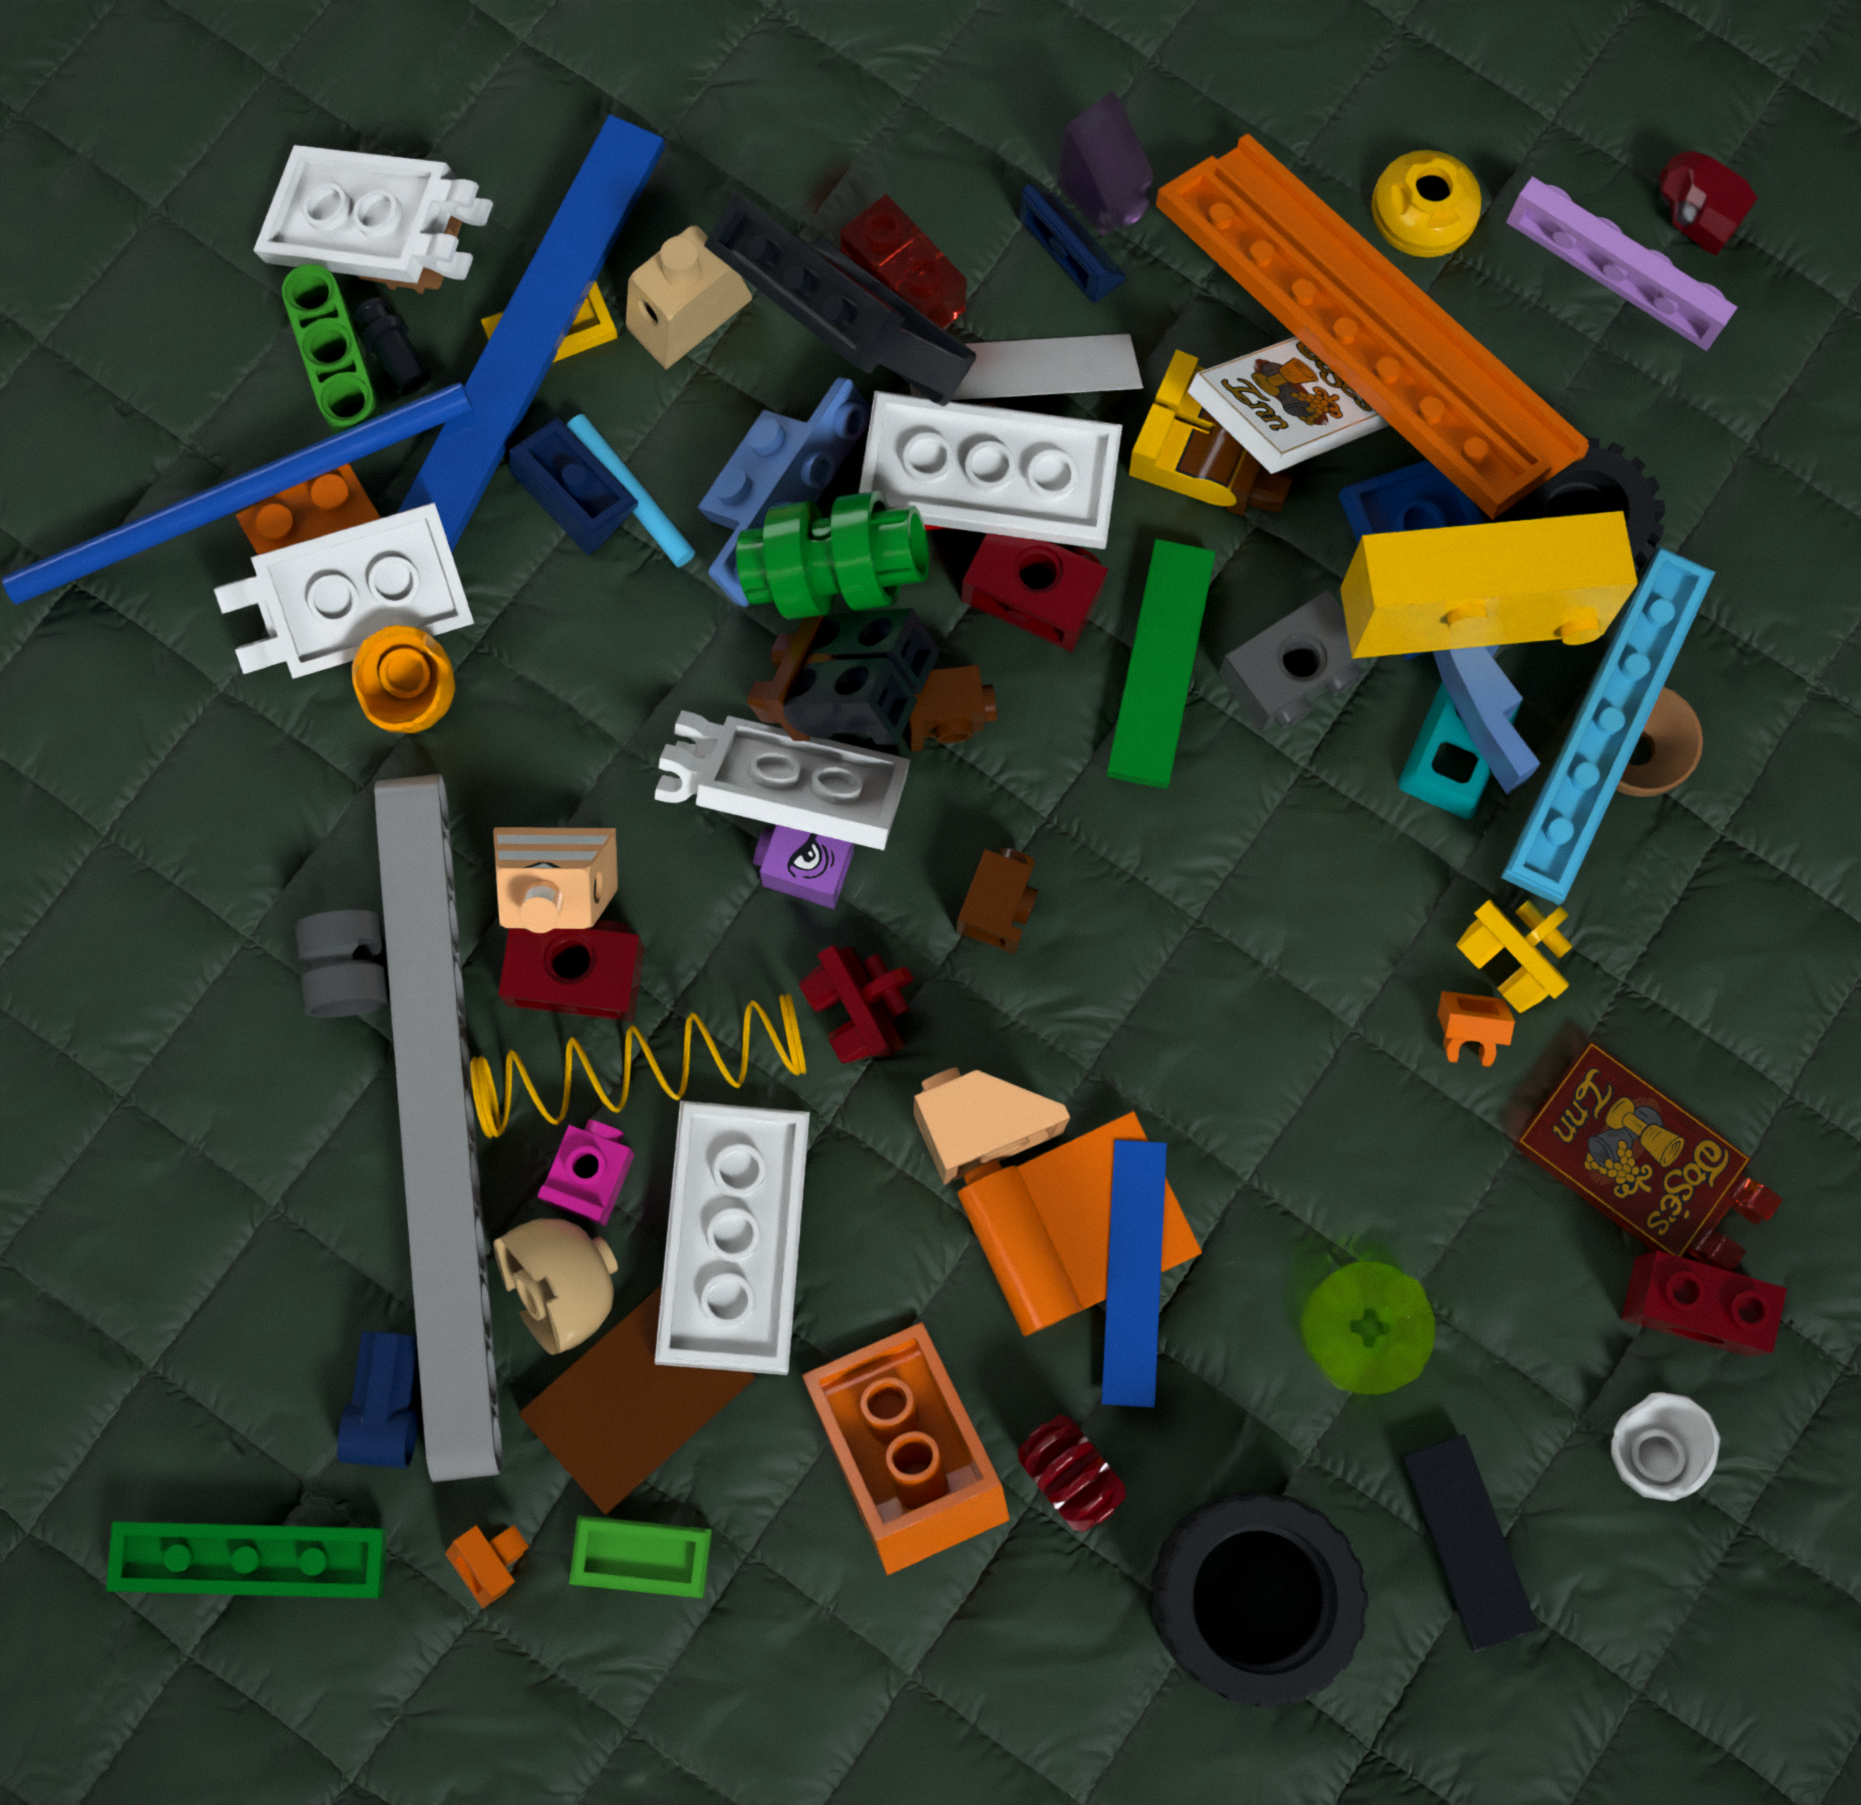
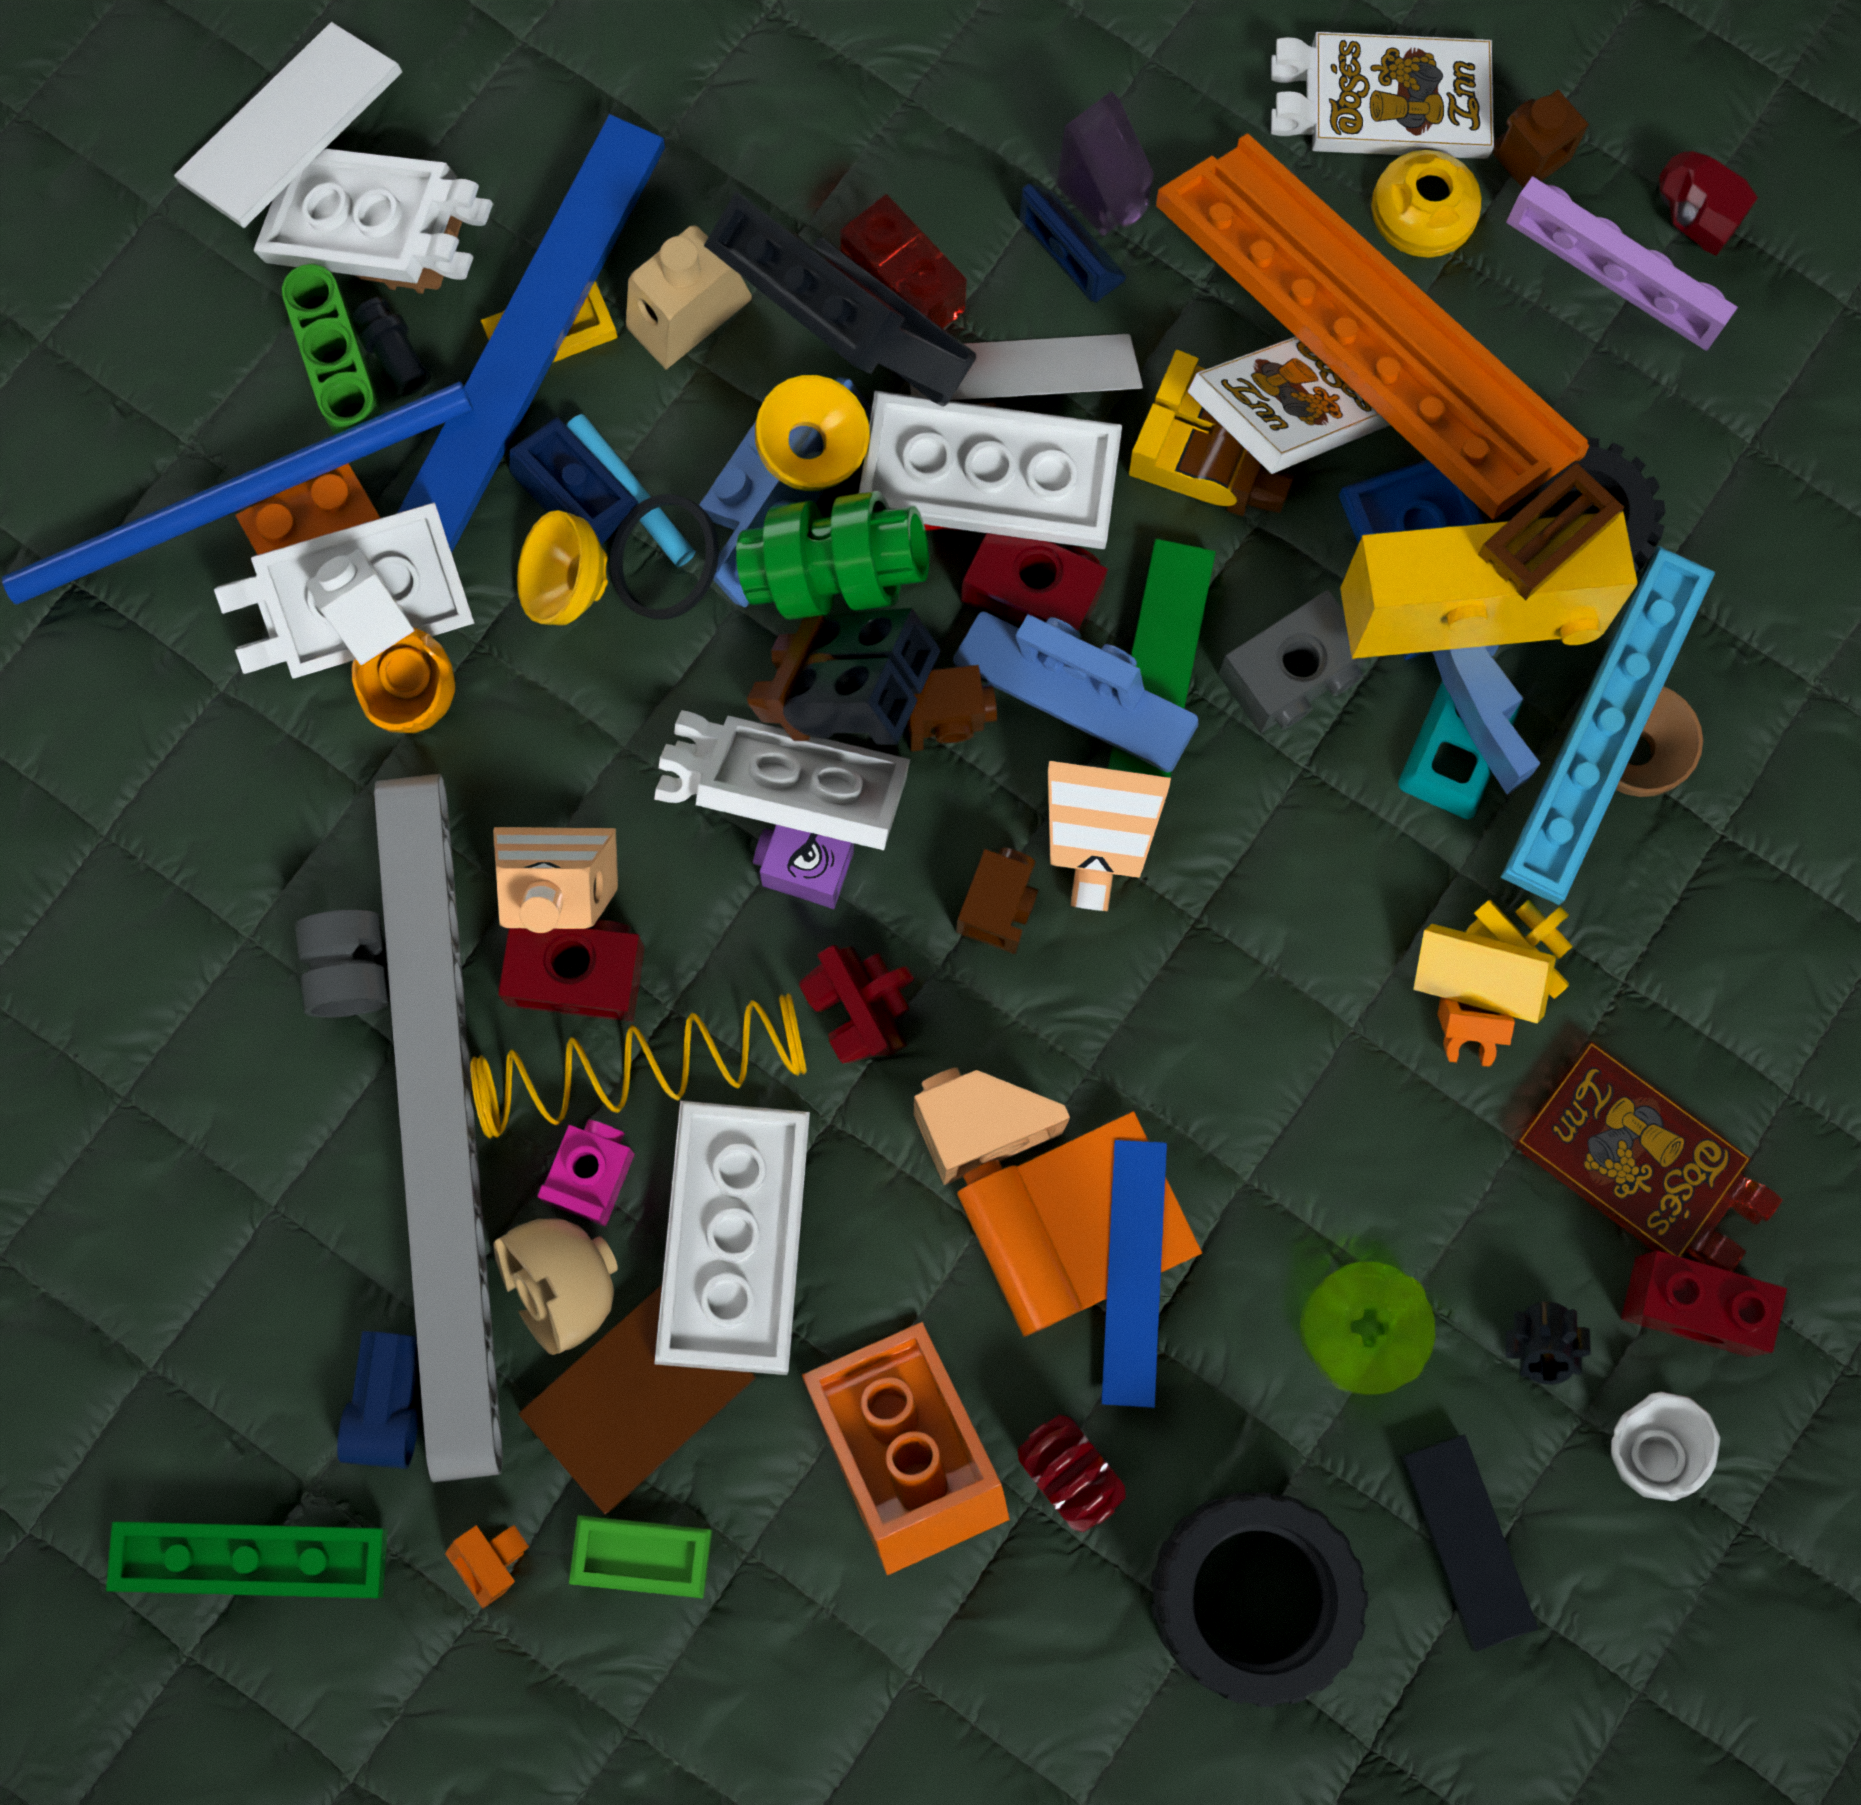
none -> white piece [174,22,403,228]
none -> white brick [306,548,415,665]
none -> yellow piece [517,510,608,626]
none -> black piece [610,494,719,620]
none -> yellow piece [755,375,870,491]
none -> medium blue bracket [953,612,1199,773]
none -> torso [1048,761,1171,911]
none -> white tile [1271,32,1494,159]
none -> yellow tile [1413,924,1556,1023]
none -> reddish brown tile [1478,462,1624,601]
none -> reddish brown brick [1491,89,1589,189]
none -> black gear [1506,1302,1591,1385]

